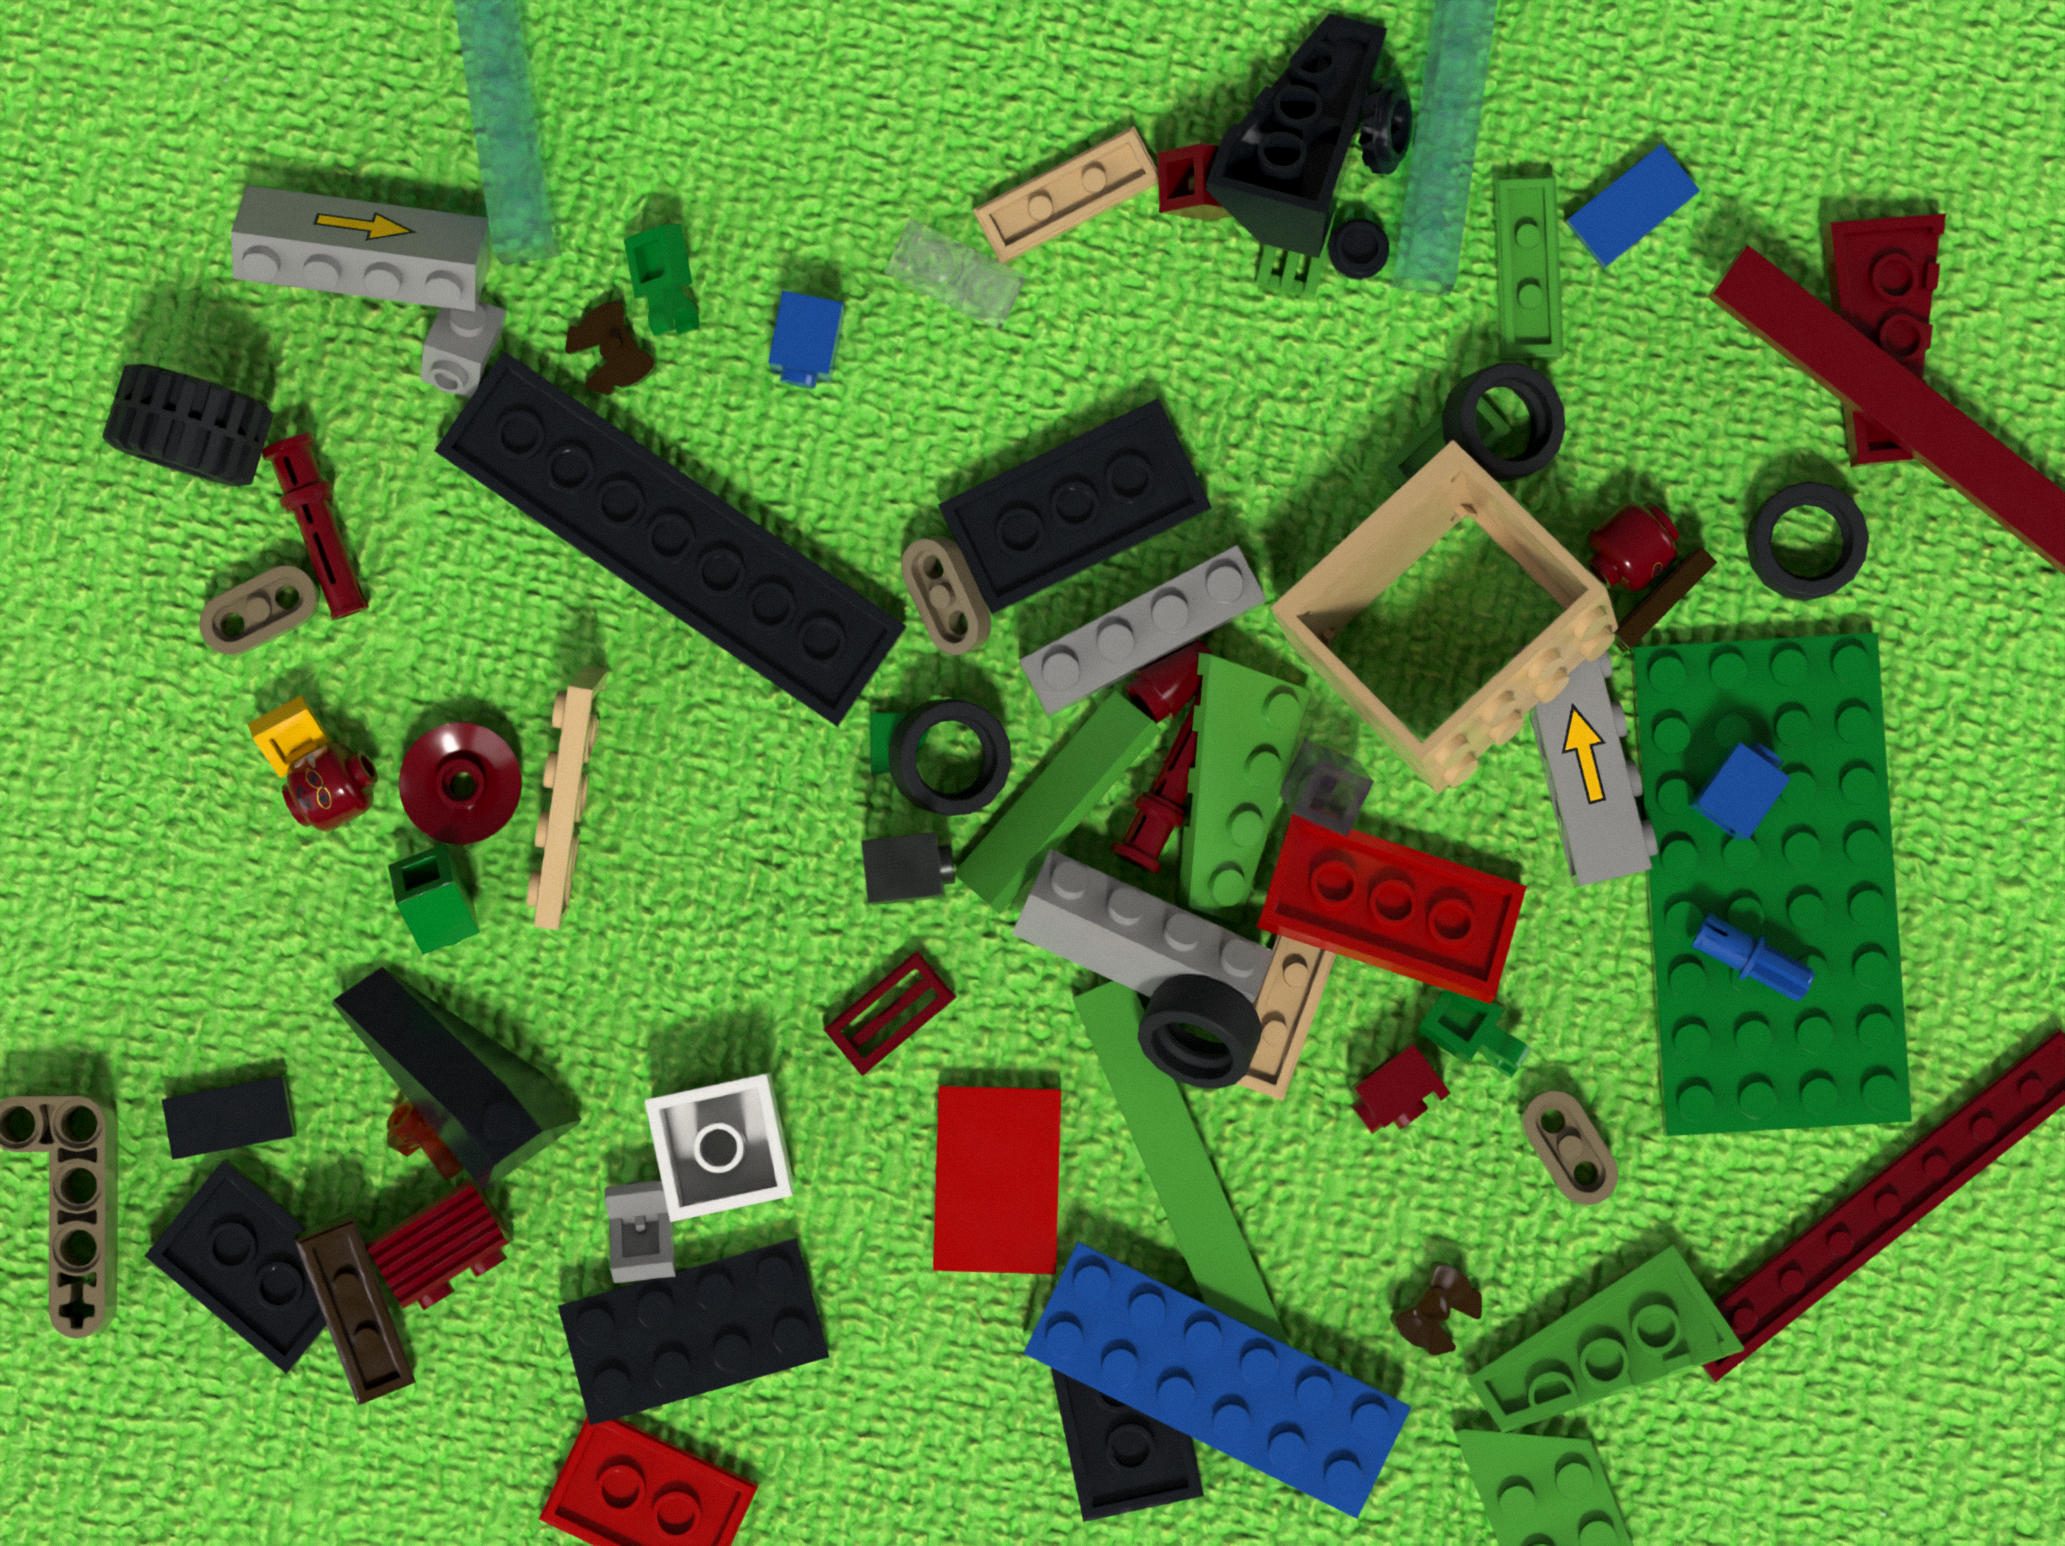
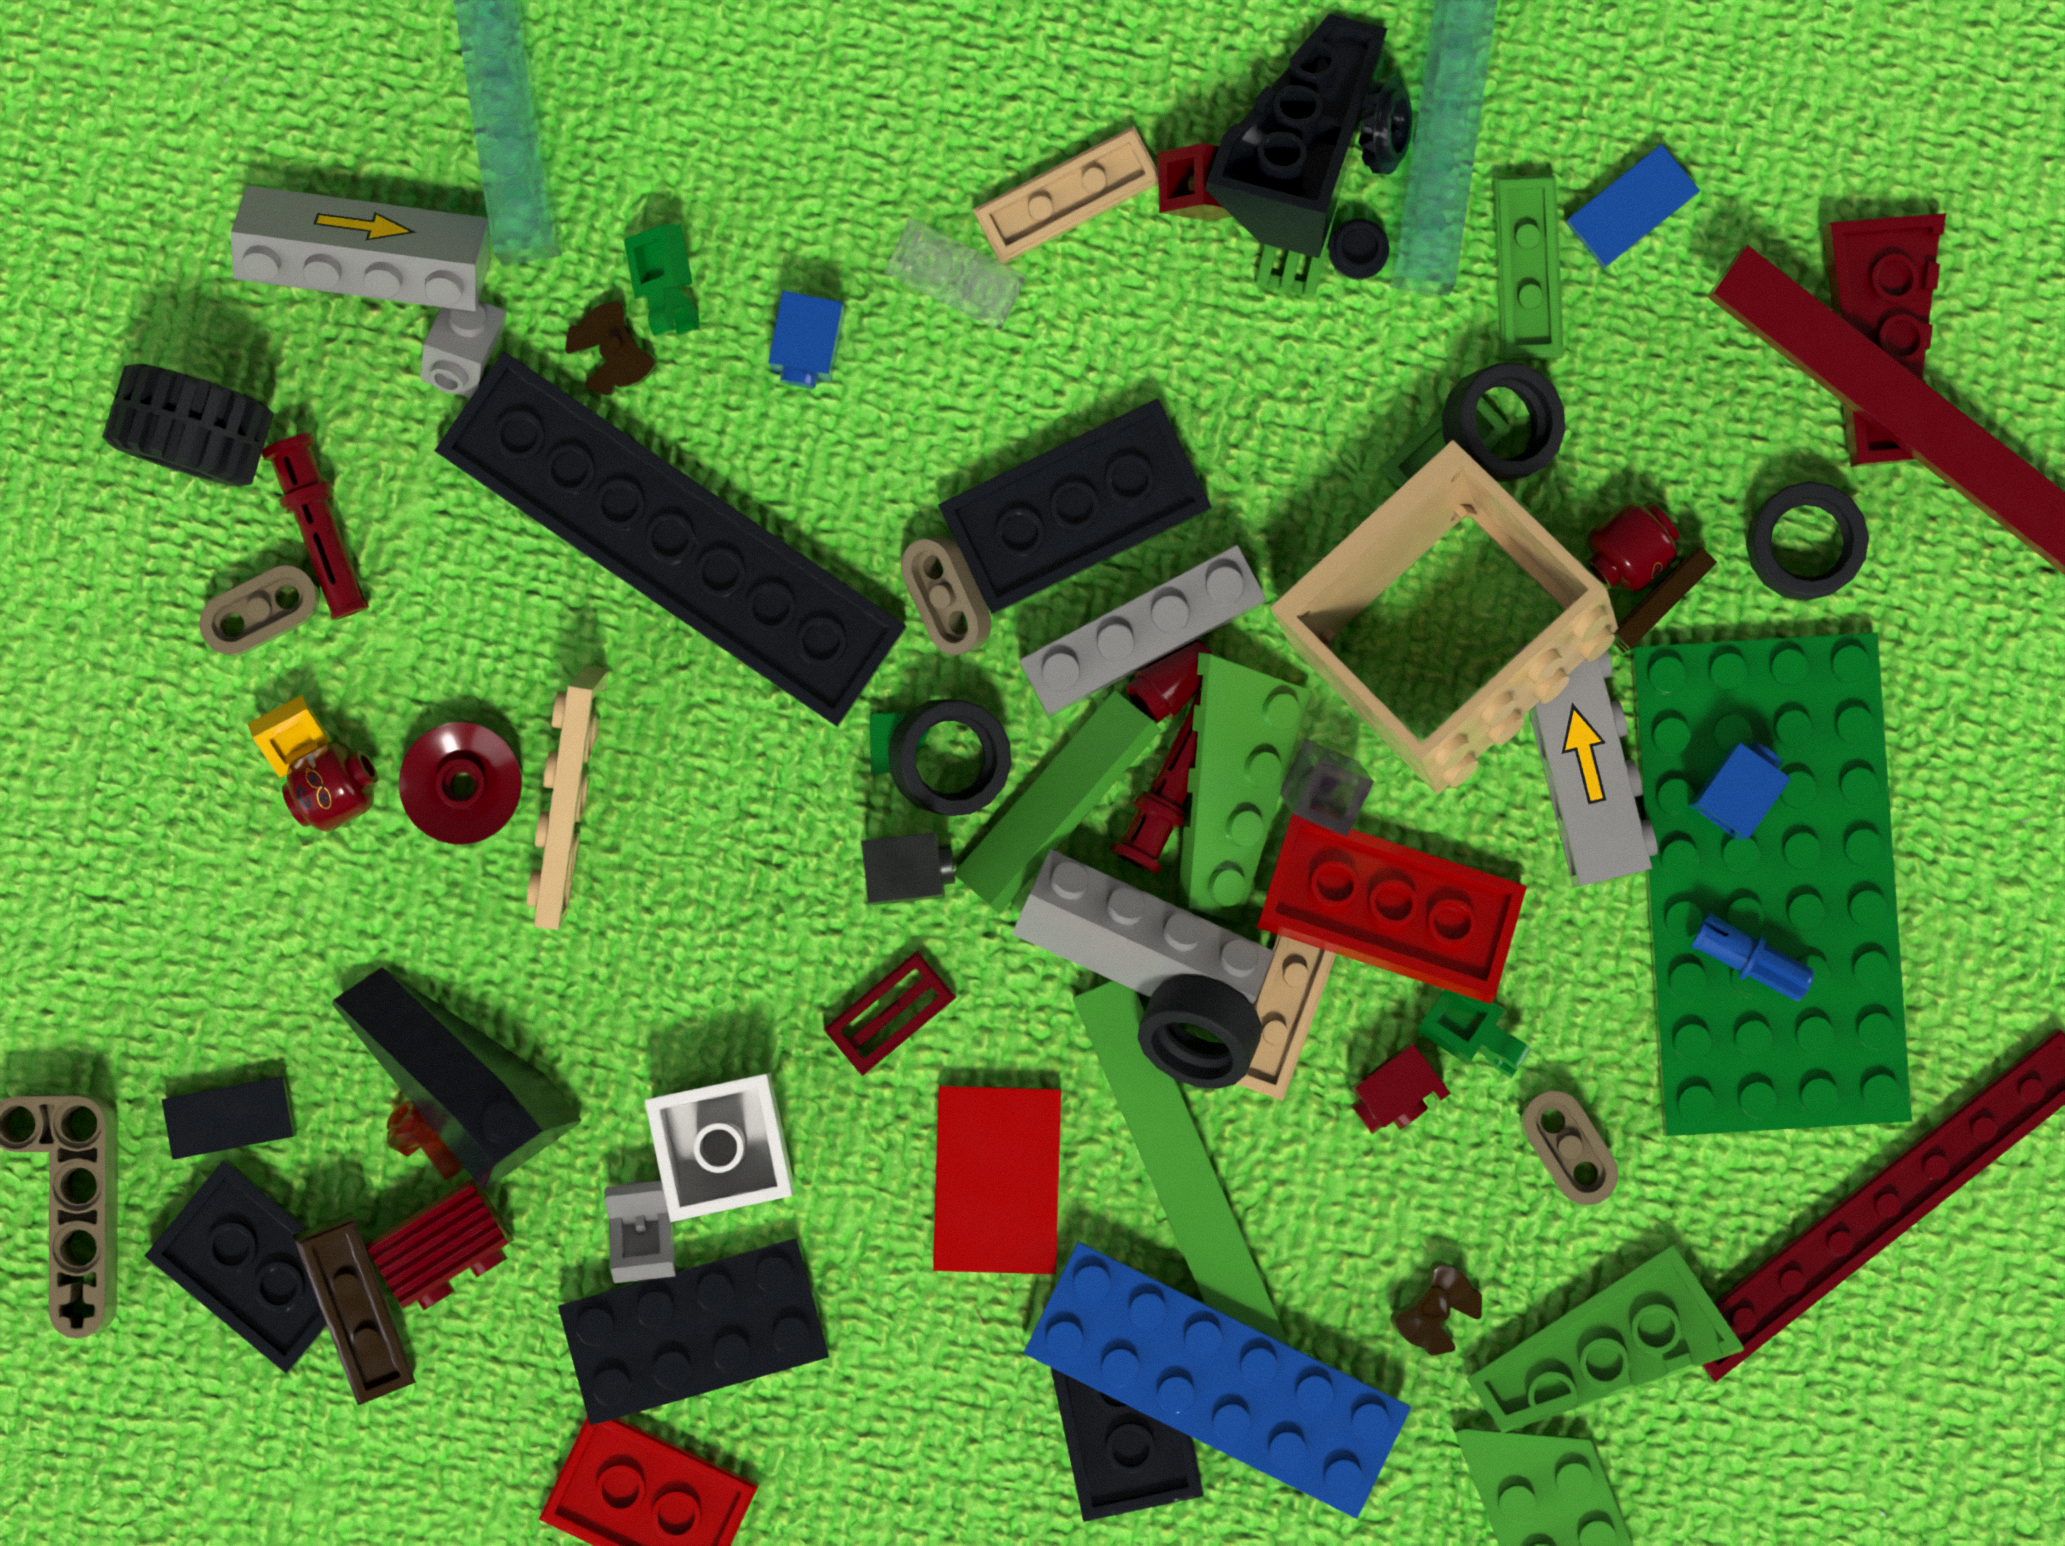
green brick [388,843,480,955] -> none

